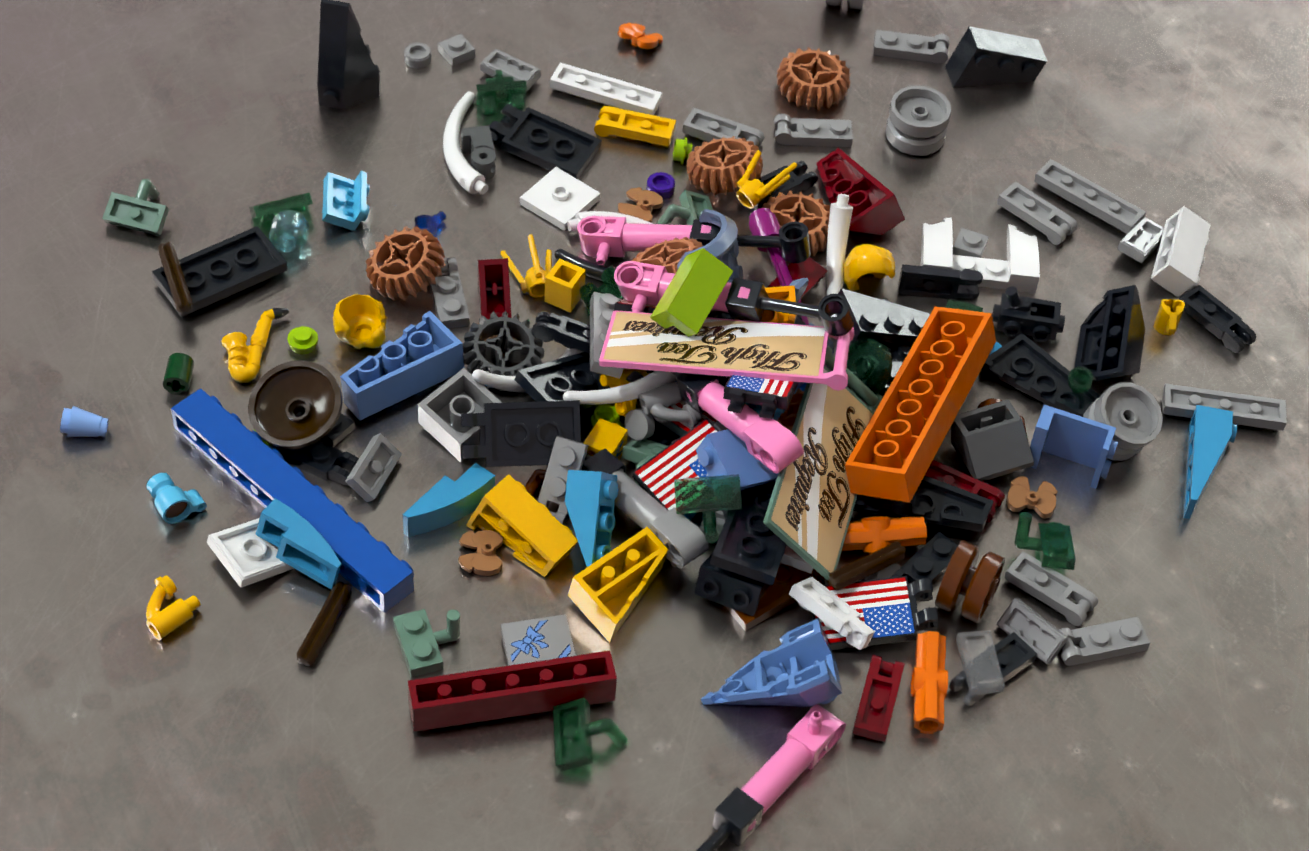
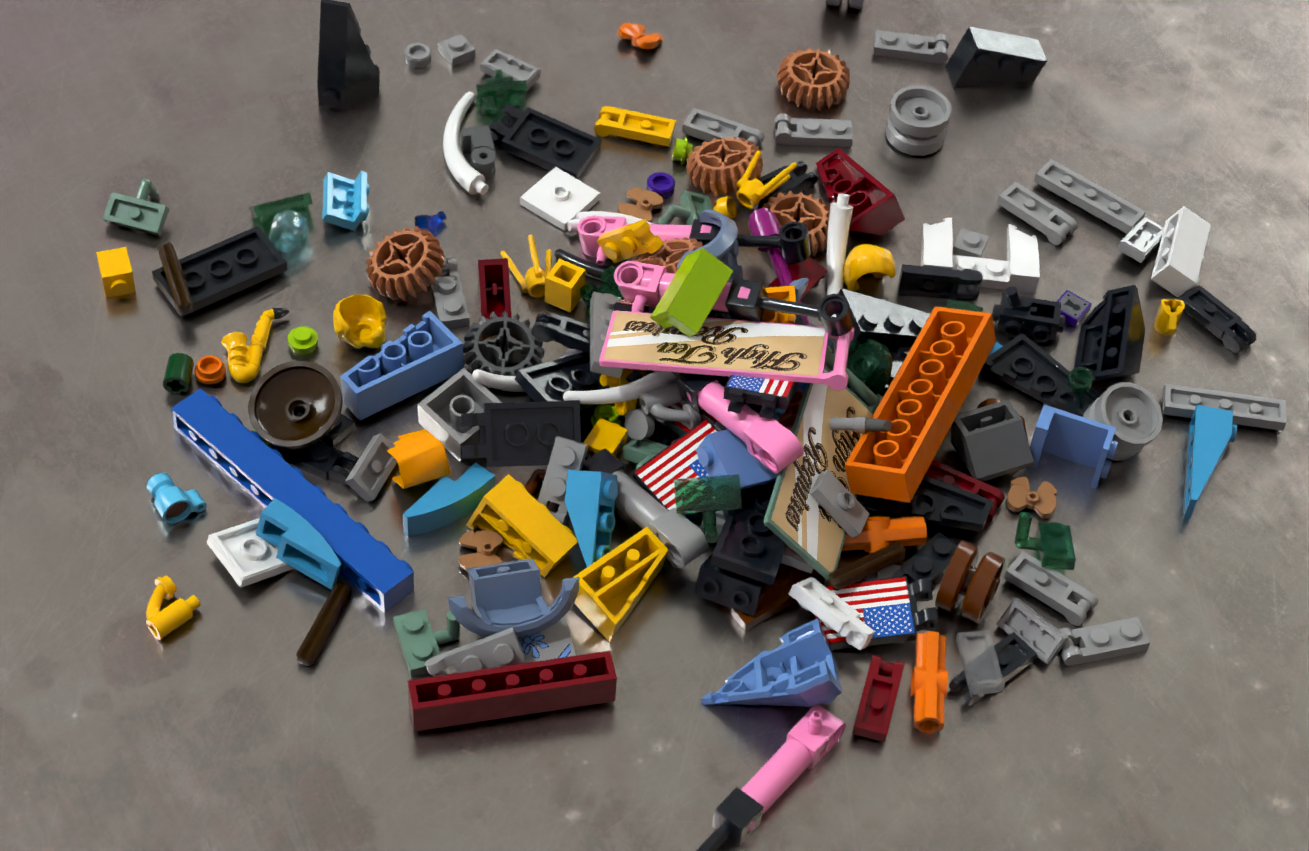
light blue cone [60,406,109,437] -> none
white plate [550,63,662,115] -> none
clear green plate [553,698,628,772] -> none
none -> yellow brick [96,247,136,298]
none -> orange plate [194,355,226,384]
none -> light orange piece [387,429,451,489]
none -> light grey plate [425,627,526,677]
none -> sand blue piece [447,558,579,638]
none -> yellow plate [597,219,664,263]
none -> yellow hinge [713,196,737,219]
none -> light grey plate [810,469,869,538]
none -> light grey piece [830,416,893,433]
none -> tile [1056,290,1092,327]

